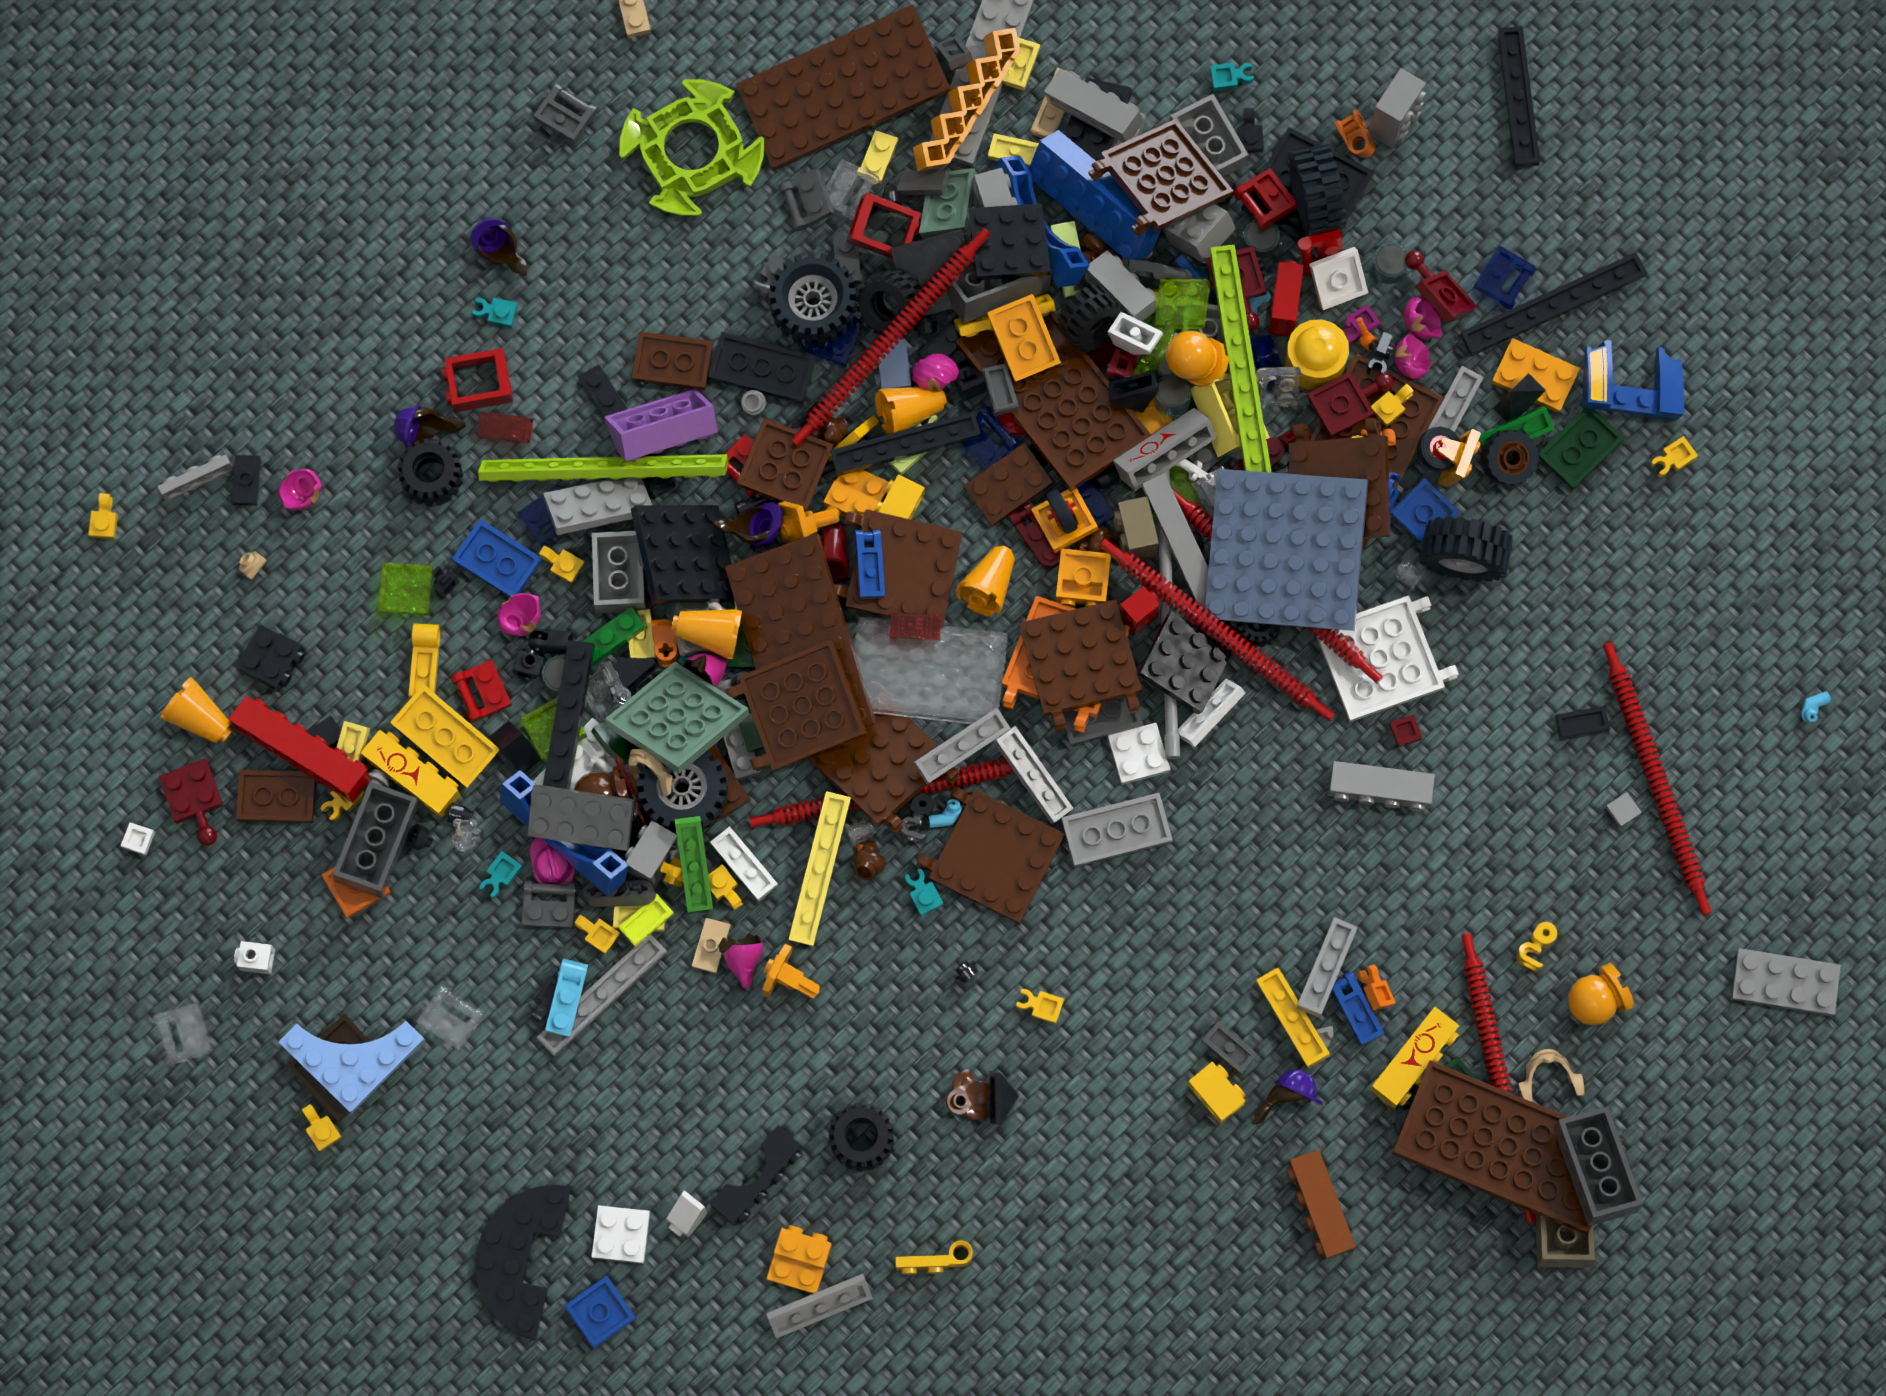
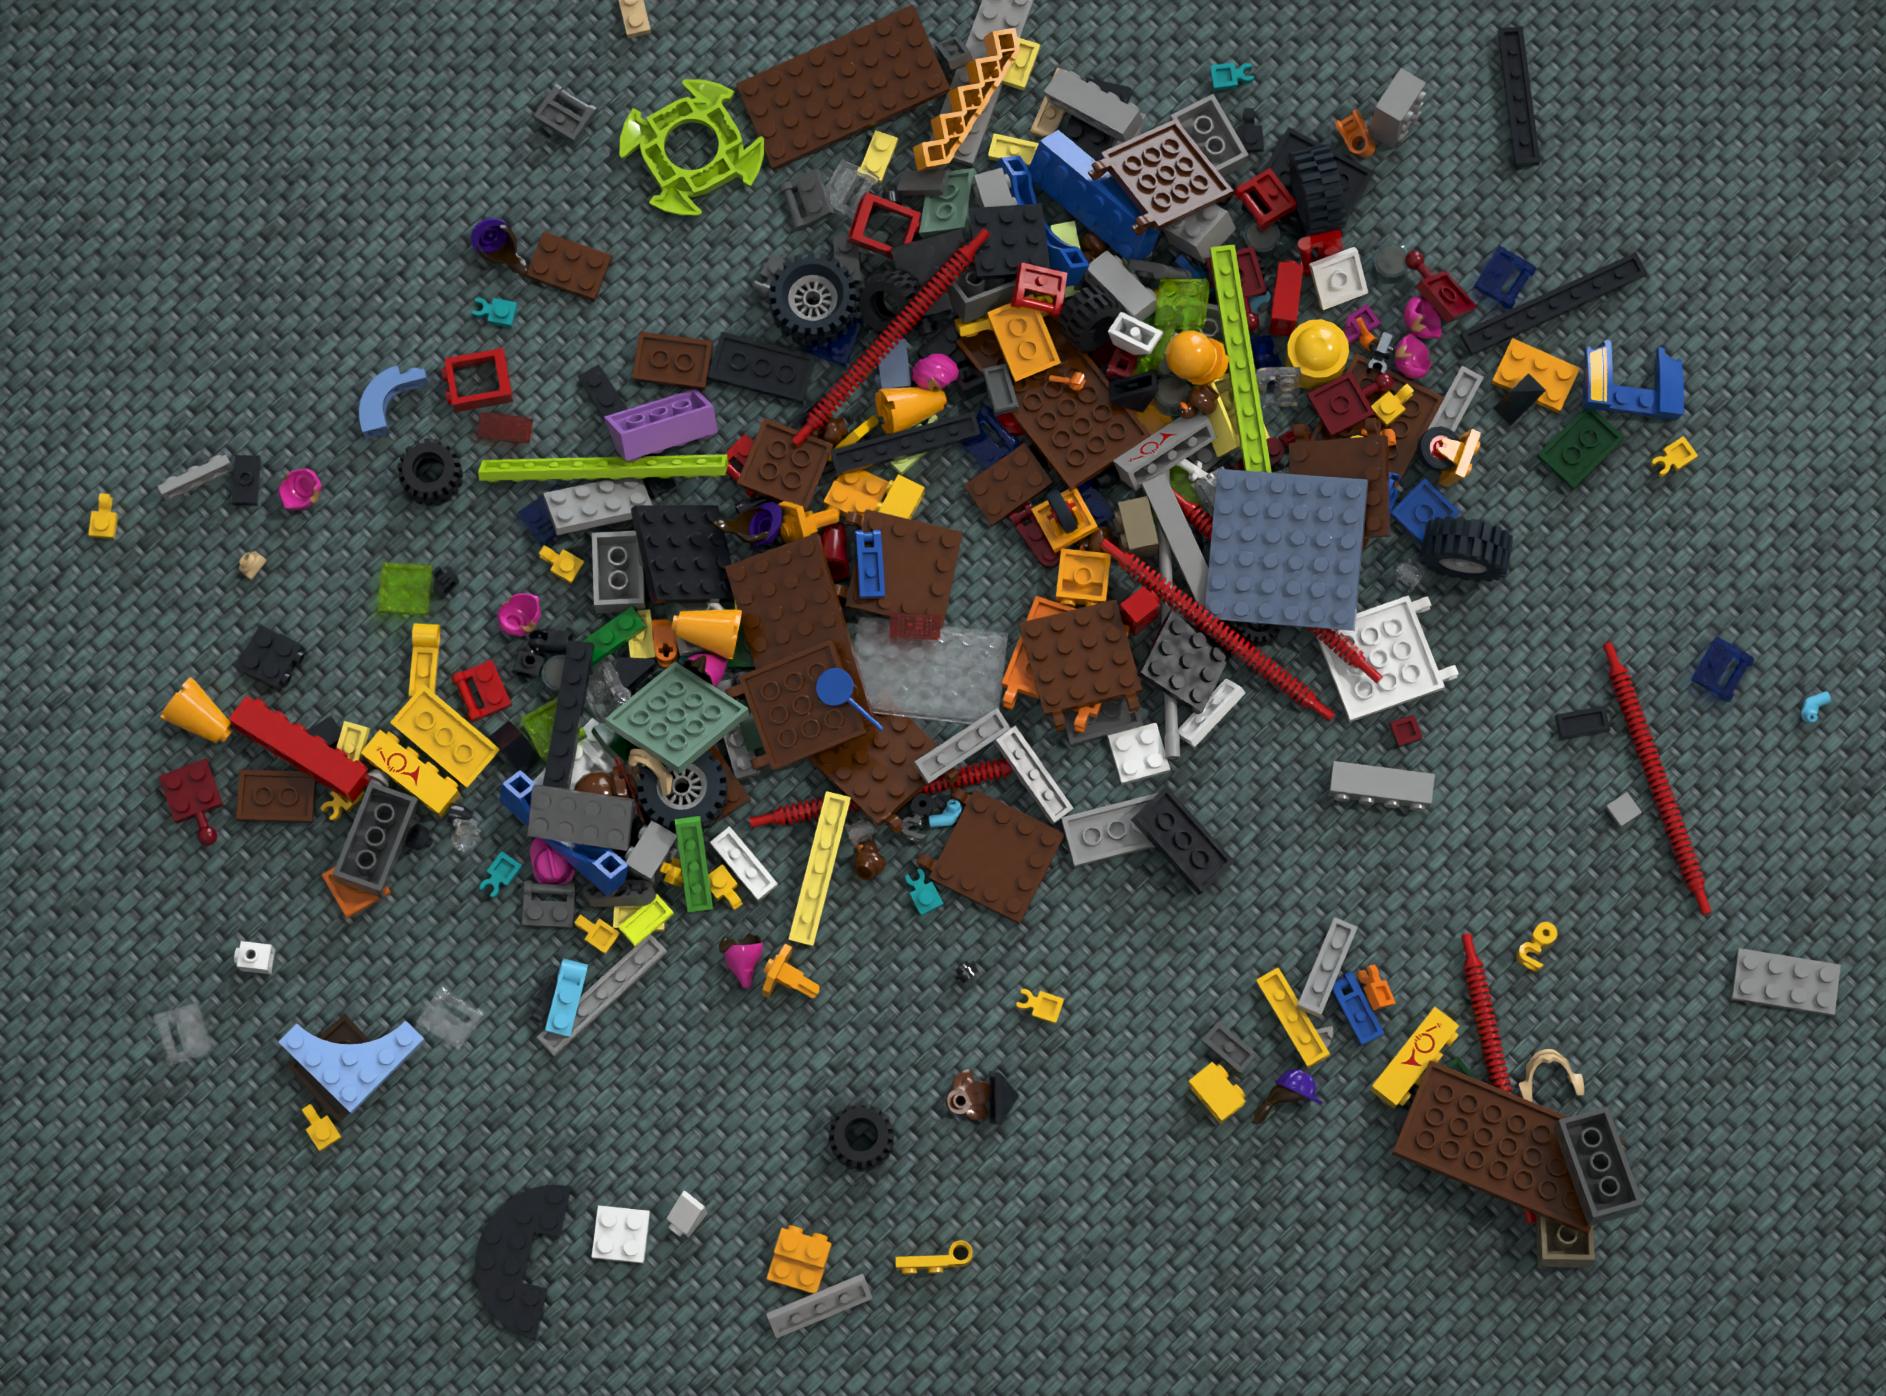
white plate [121,823,155,856] -> none
piece [394,405,466,448] -> none
blue plate [452,519,543,597] -> none
blue plate [564,1276,637,1349] -> none
tan plate [692,918,731,974] -> none
black arch [710,1125,803,1226] -> none
light grey plate [741,390,766,415] -> none
light orange cone [955,546,1015,616] -> none
dark orange brick [1286,1149,1356,1260] -> none
green plate [1478,406,1554,449] -> none
black wheel [1481,430,1539,485] -> none
light orange tile [1568,963,1634,1026] -> none
none -> medium blue arch [359,365,429,439]
none -> reddish brown plate [526,231,613,302]
none -> blue piece [816,668,883,731]
none -> plate [1011,263,1068,317]
none -> orange hand [1049,372,1086,391]
none -> black plate [1130,786,1235,895]
none -> reddish brown animal [1178,384,1219,419]
none -> clear blue plate [1691,636,1755,702]

